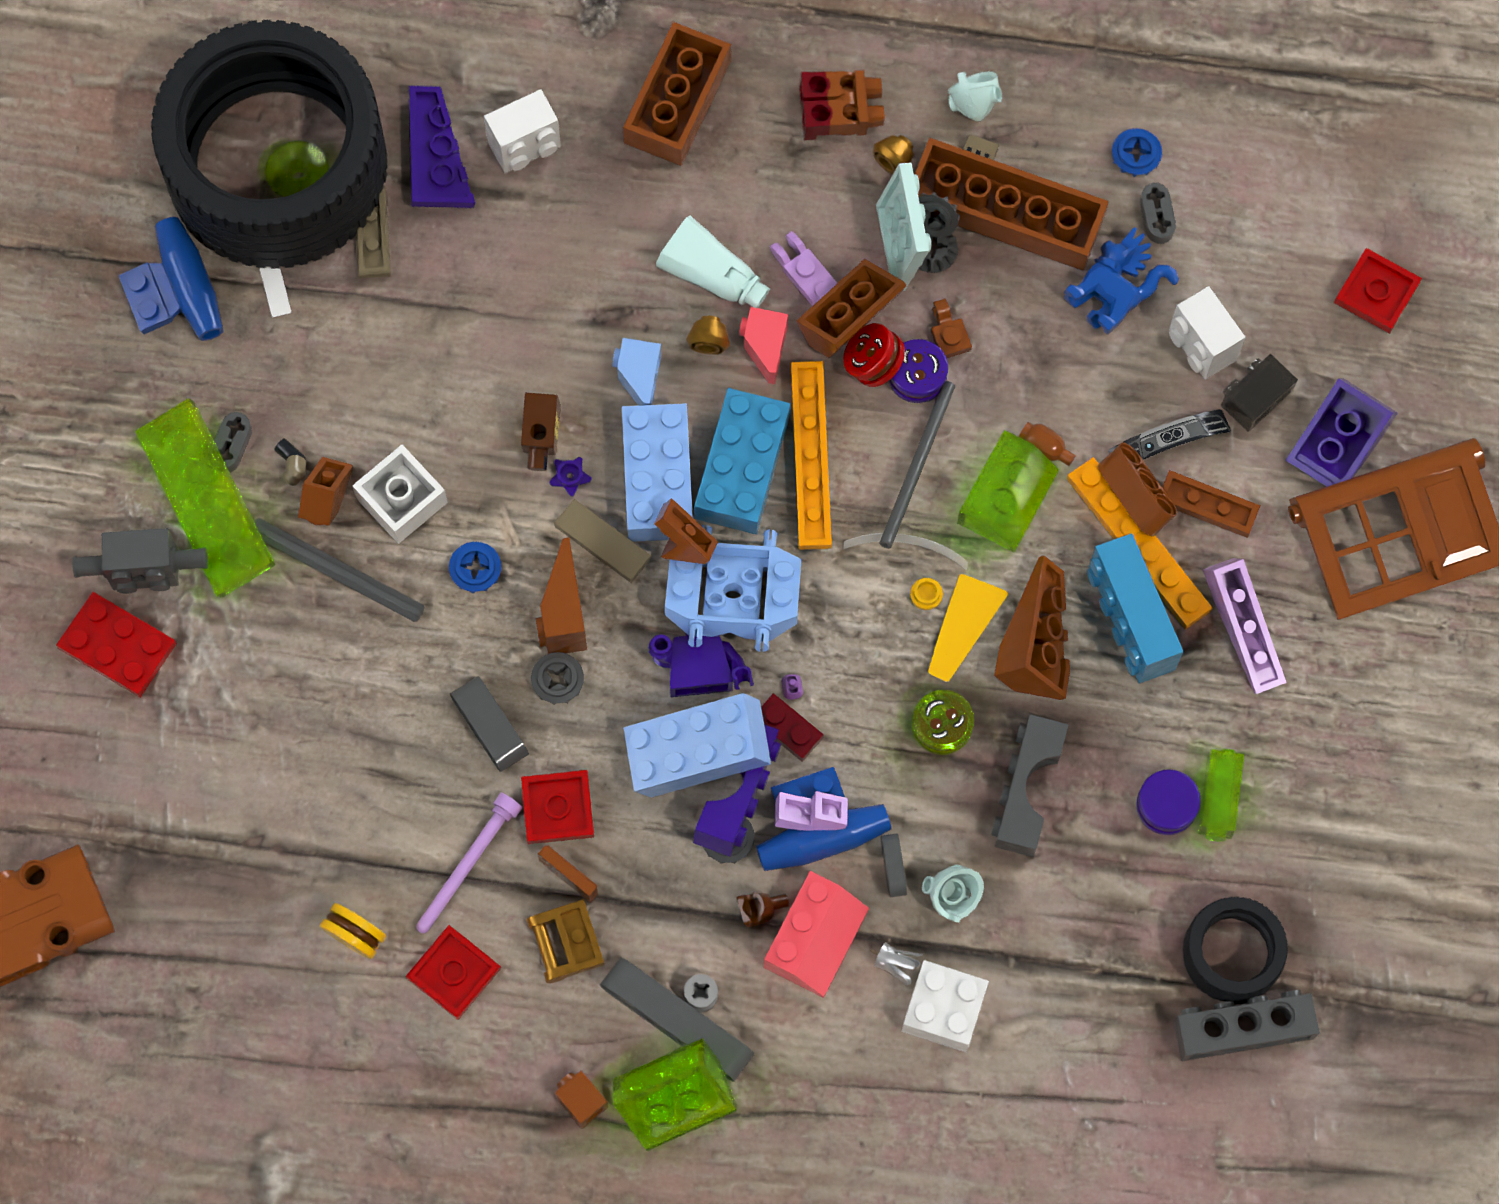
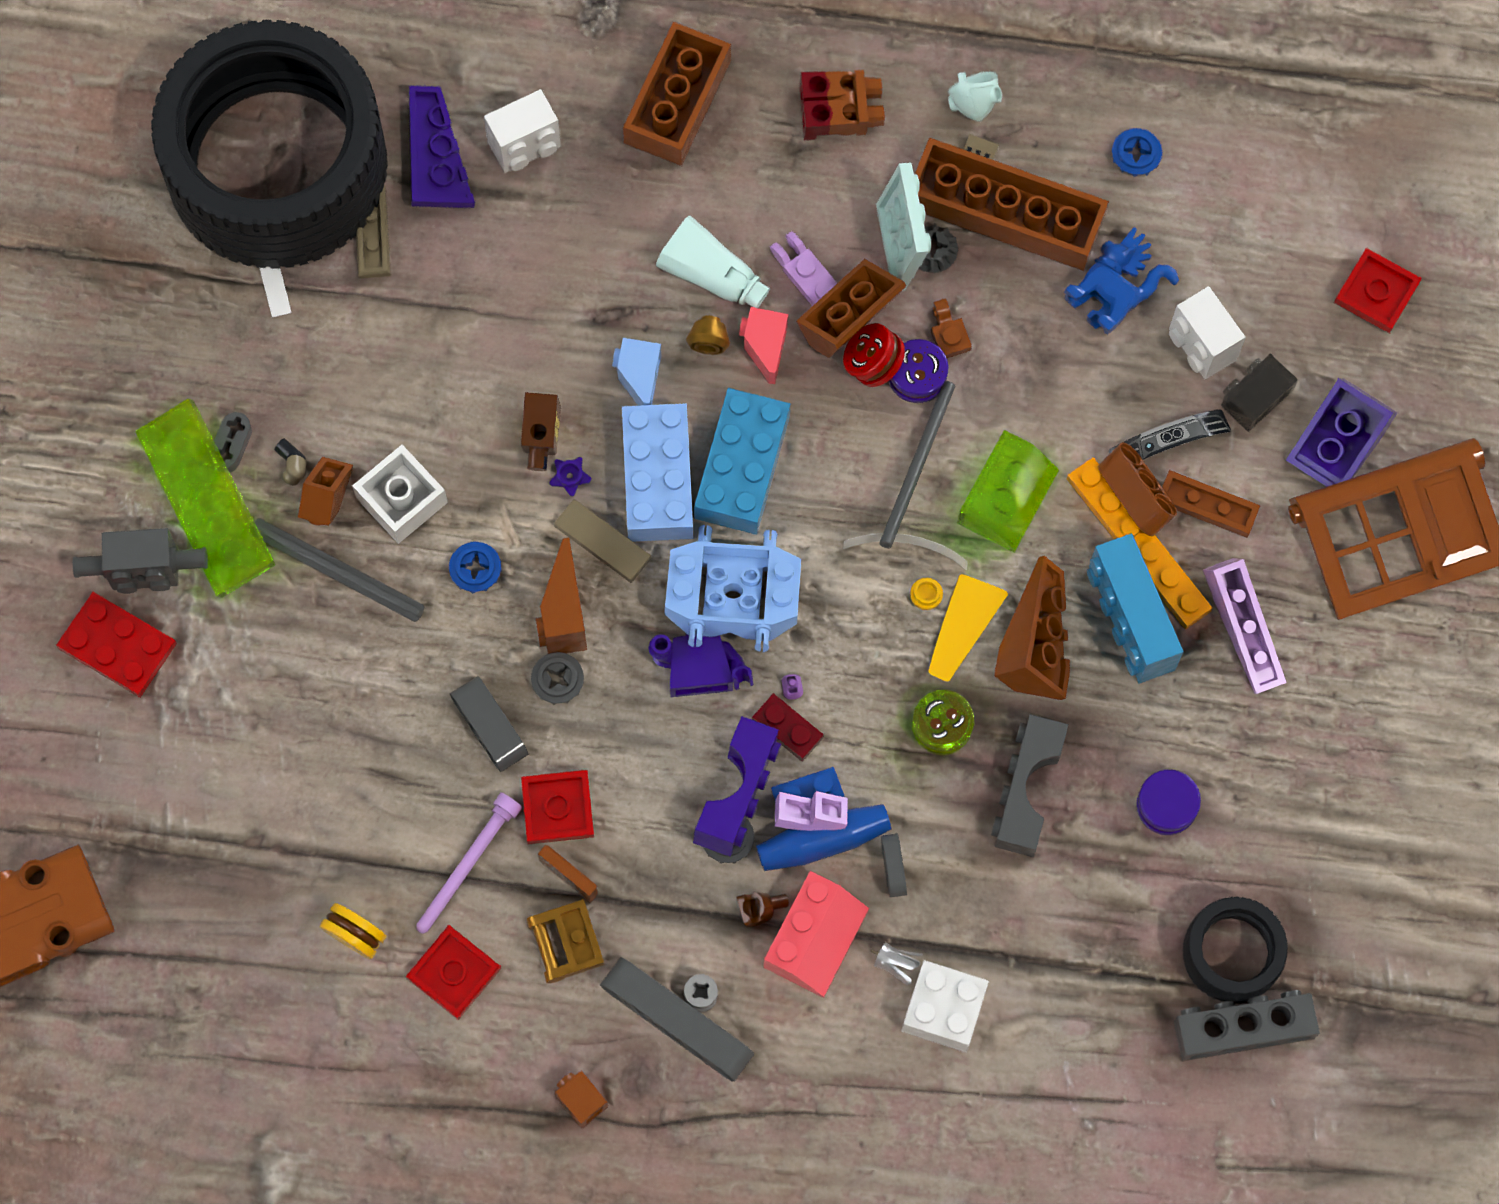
blue plate [118,217,223,341] -> none
clear neon green dish [265,141,329,197] -> none
clear neon green slope [613,1038,737,1151] -> none
light blue brick [623,693,771,798] -> none
dark orange slope [654,498,718,564] -> none
light orange plate [791,361,832,550] -> none
pearl gold cone [873,135,914,175] -> none
dark grey gear [918,192,960,237] -> none
light aqua helmet [922,865,984,923] -> none
dark orange plant [1018,422,1076,466] -> none
dark grey beam [1140,183,1176,244] -> none
clear neon green brick [1198,749,1245,842] -> none

